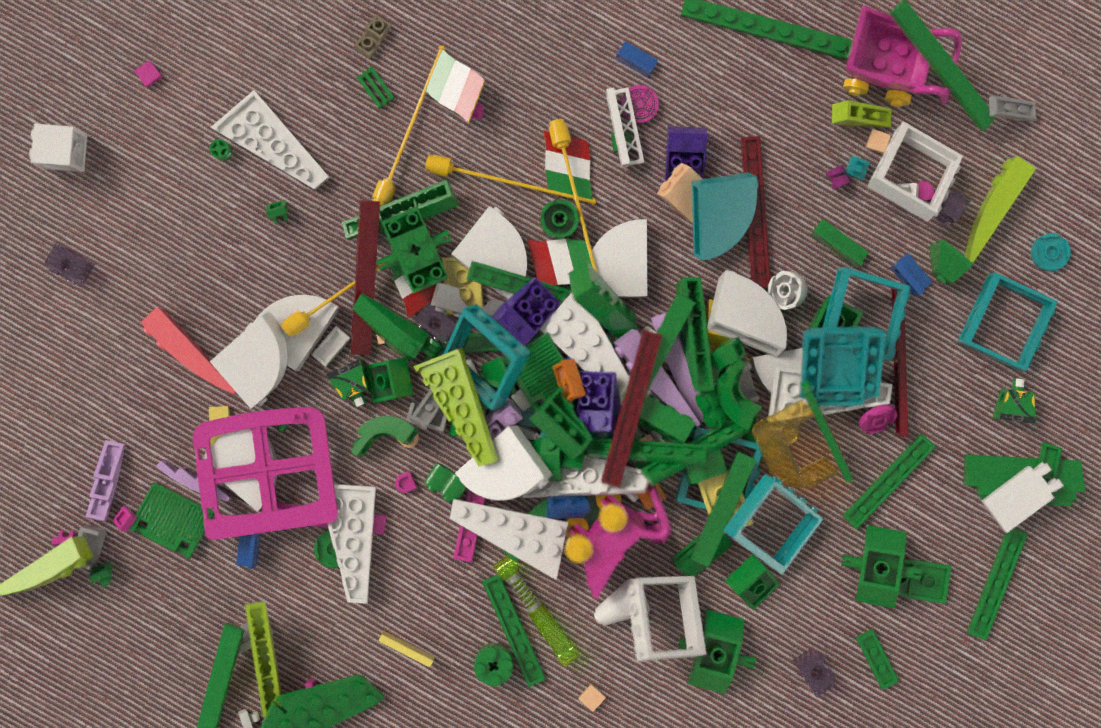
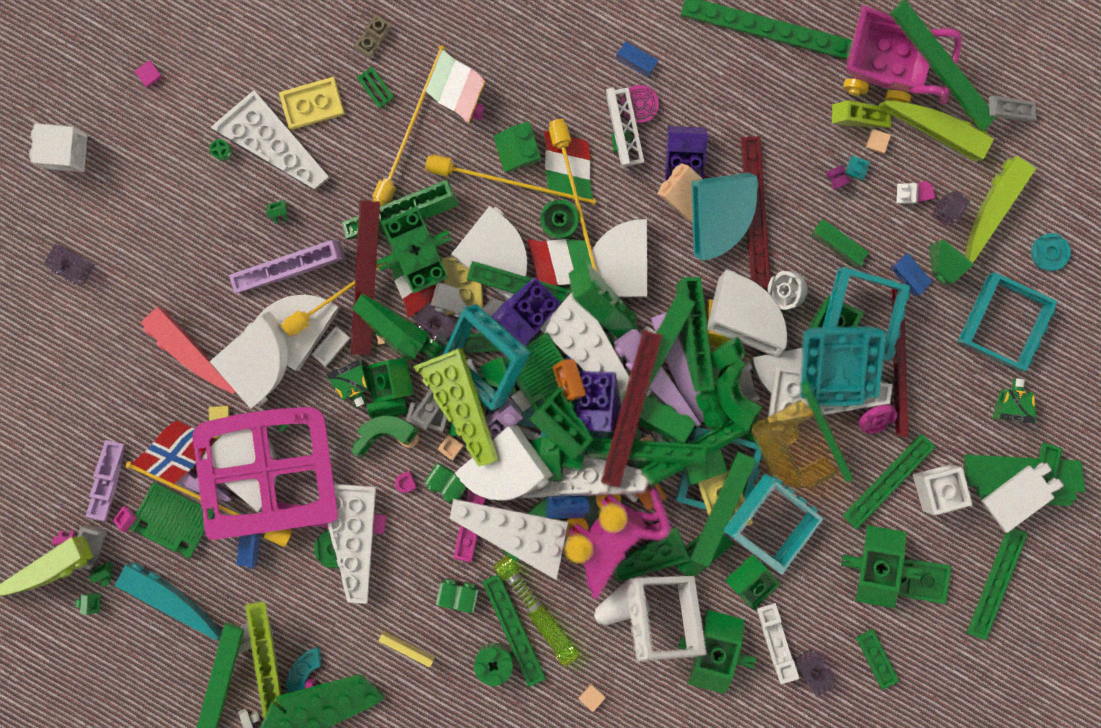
white window [867,121,963,222] -> none
none -> green tile [75,592,101,615]
none -> teal slope [114,562,222,641]
none -> flag [126,420,293,548]
none -> lavender slope [229,240,346,293]
none -> light yellow tile [279,77,345,130]
none -> teal tile [286,647,322,693]
none -> green tile [367,398,408,419]
none -> green brick [436,578,479,613]
none -> light nougat tile [437,434,465,461]
none -> green slope [493,121,541,173]
none -> green wing [613,527,690,582]
none -> white slope [757,603,799,684]
none -> lime slope [878,100,994,162]
none -> white brick [913,464,972,515]

